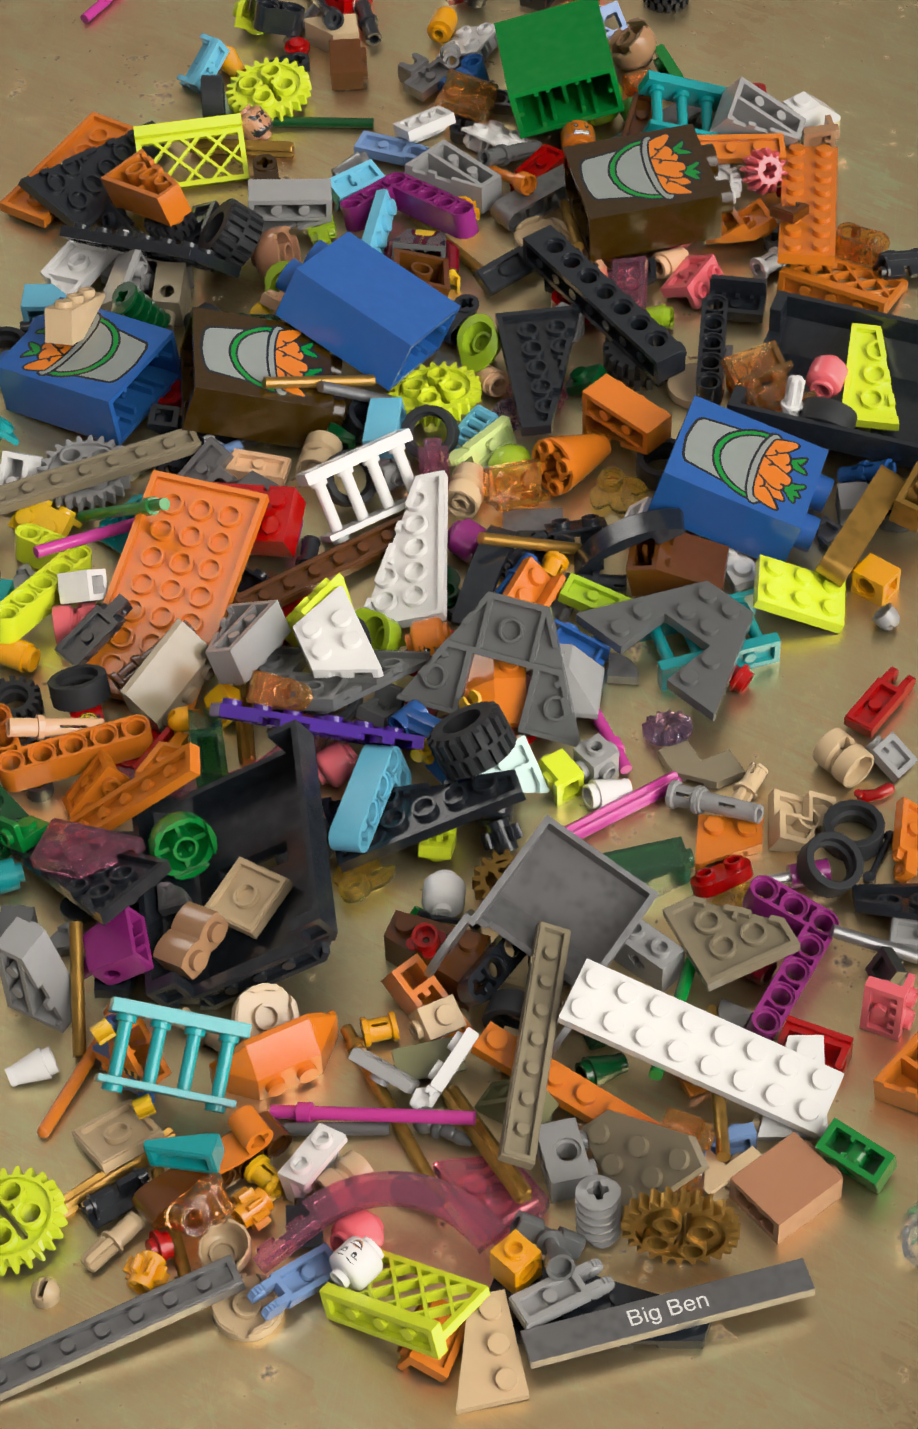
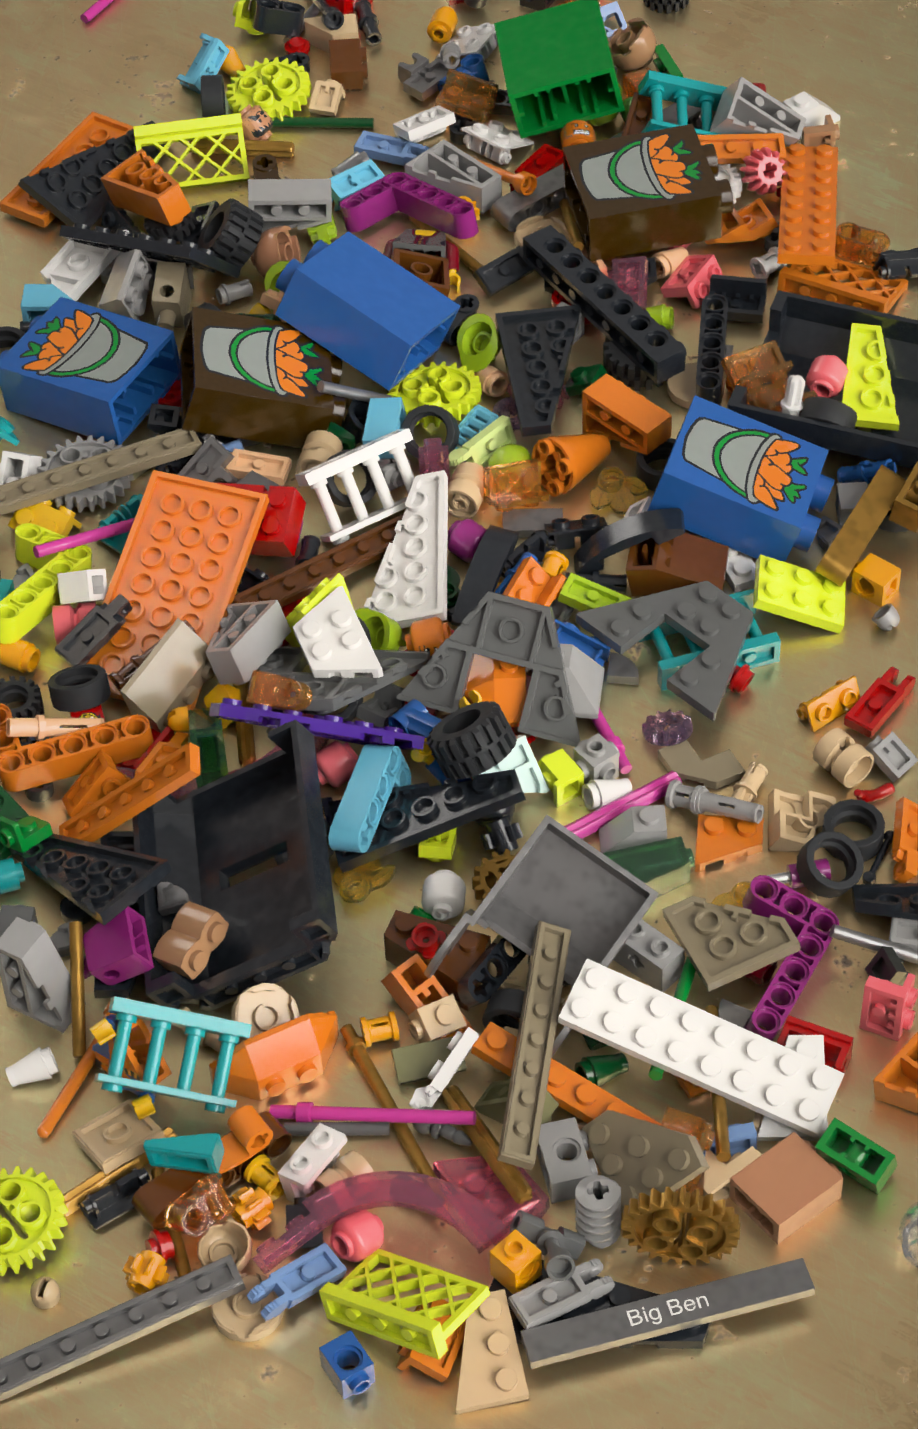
clear pink wing [30,818,146,879] -> none
tan slope [45,287,105,345] -> none
green bar [77,496,170,523] -> none
tan axle [80,1211,145,1272] -> none
dark green piece [112,281,171,329] -> none
green cylinder [148,811,217,880] -> none
tan tile [204,856,294,939] -> none
pearl gold bar [262,374,376,389] -> none
white head [329,1236,384,1291] -> none
light grey plate [348,1047,420,1094] -> none
medium azure plate [362,189,397,254] -> none
black hinge [416,909,481,930] -> none
dark grey pin [477,139,542,167] -> none
pearl gold bar [477,532,582,555] -> none
red plate [690,855,754,898] -> none
reddish brown tile [770,202,809,224] -> none
none -> light grey pin [215,279,253,306]
none -> tan bracket [309,79,346,117]
none -> blue brick [319,1330,376,1400]
none -> light grey slope [599,805,667,858]
none -> light orange hinge [796,675,861,732]

